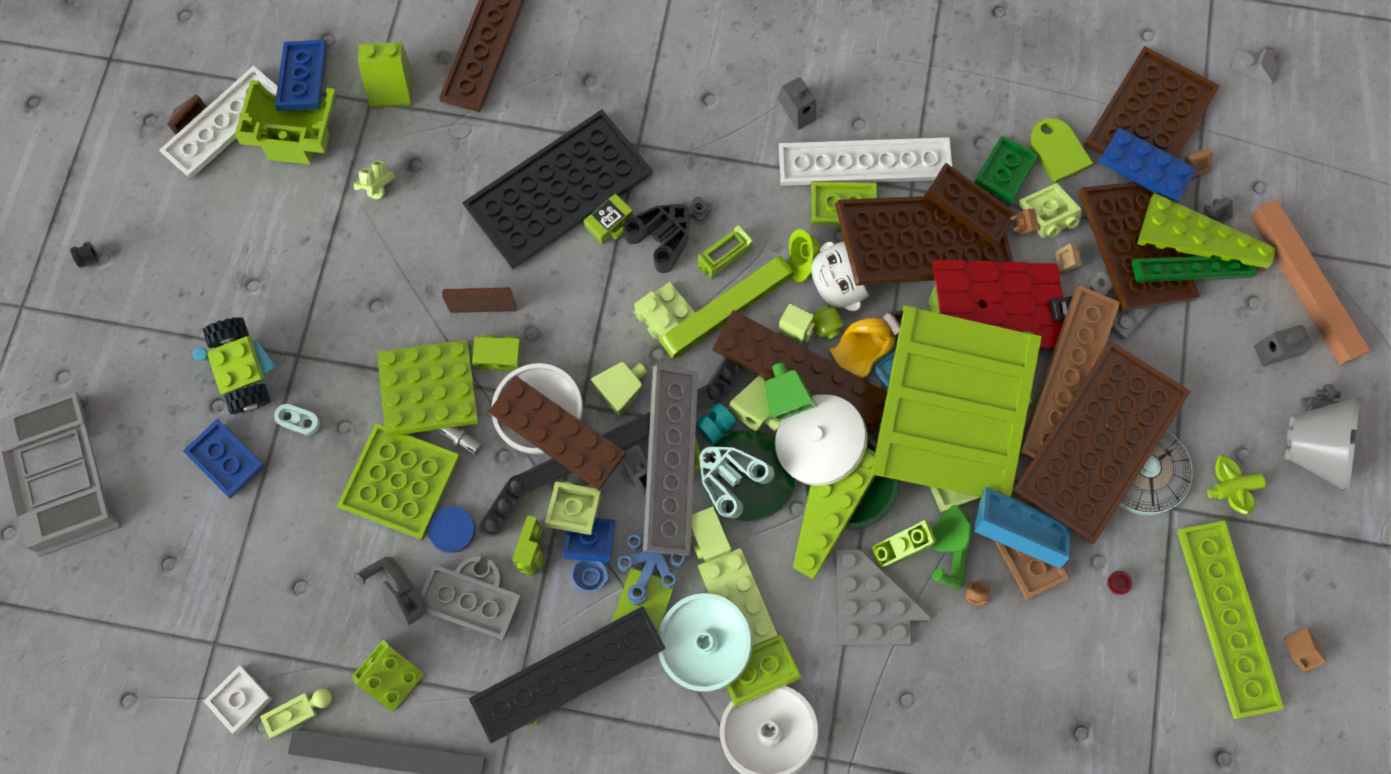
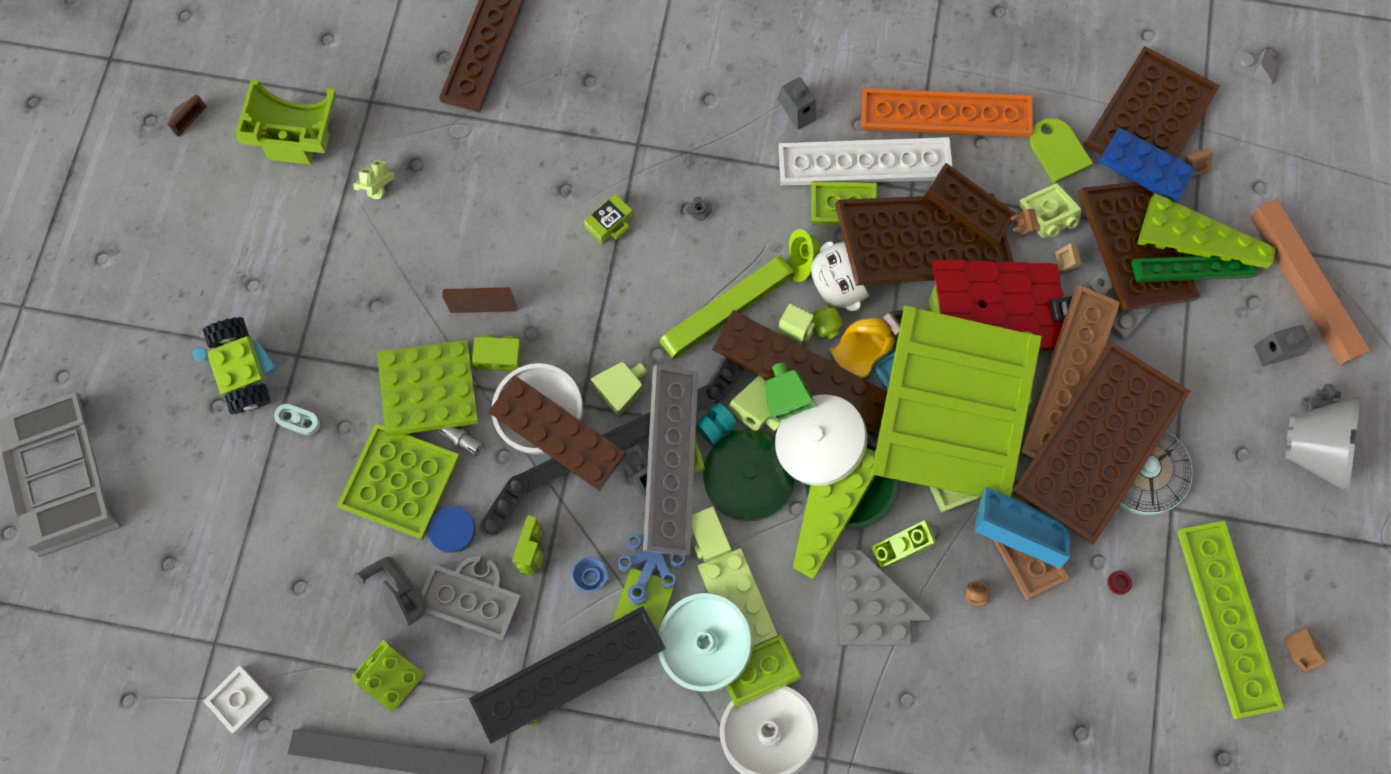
black wheel [70,241,99,268] -> none
white plate [159,66,278,179] -> none
blue plate [183,419,265,499] -> none
yellowish green plate [260,688,332,739] -> none
blue plate [275,40,327,111] -> none
lime slope [358,42,412,108] -> none
black plate [462,109,653,270] -> none
yellowish green plate [545,481,601,535] -> none
blue plate [563,518,615,562] -> none
black connector [623,204,690,273] -> none
yellowish green plate [634,282,695,340] -> none
lime window [697,225,753,279] -> none
light aqua connector [700,447,774,519] -> none
bright green piece [932,505,972,589] -> none
green tile [974,136,1039,204] -> none
dark grey tile [1204,197,1233,224] -> none
lime plant [1207,455,1266,515] -> none
none -> orange plate [861,88,1033,137]

